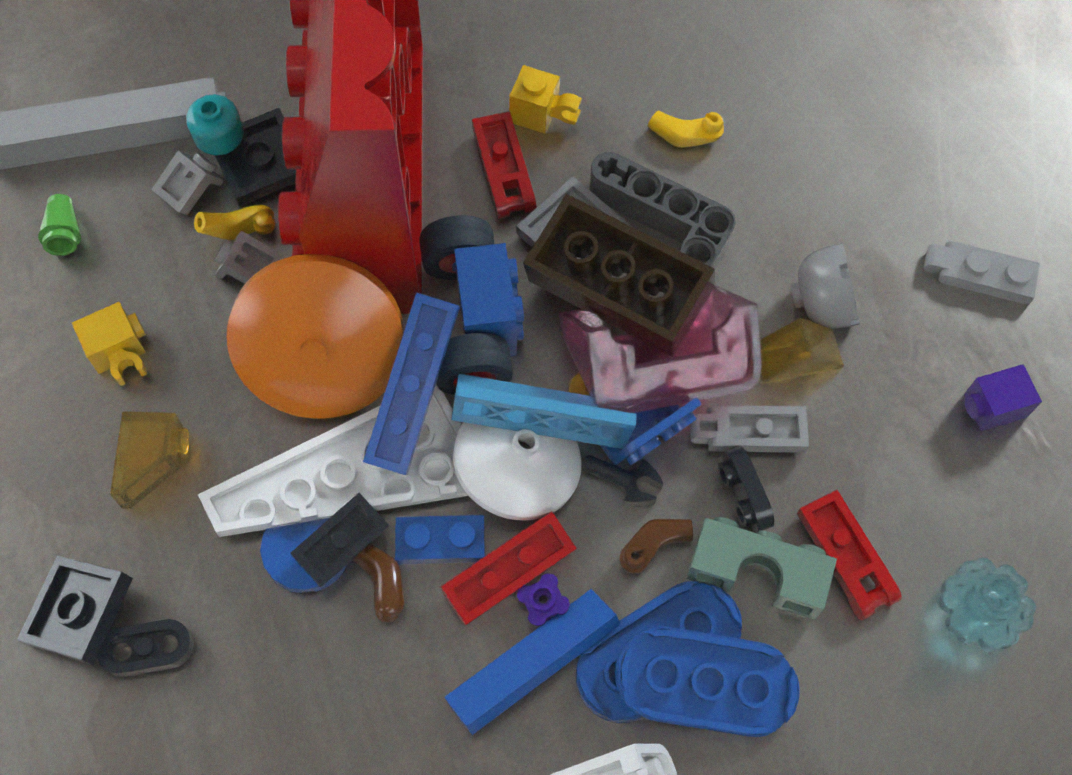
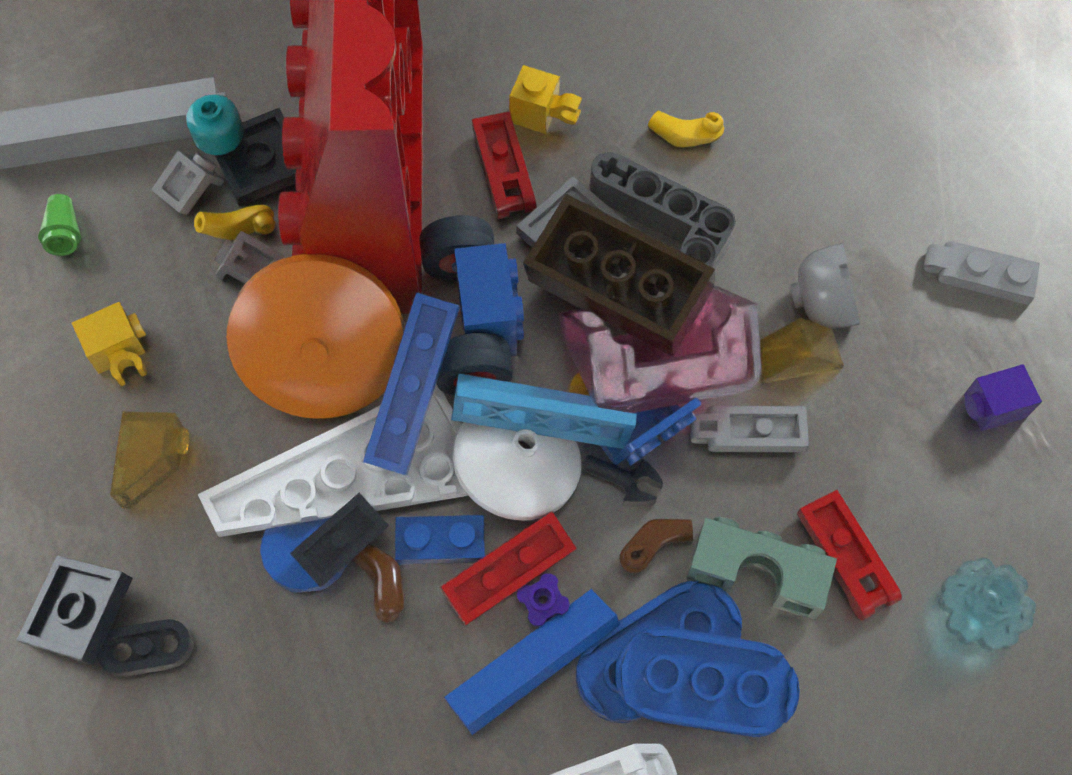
black plate [718,446,774,533] -> none

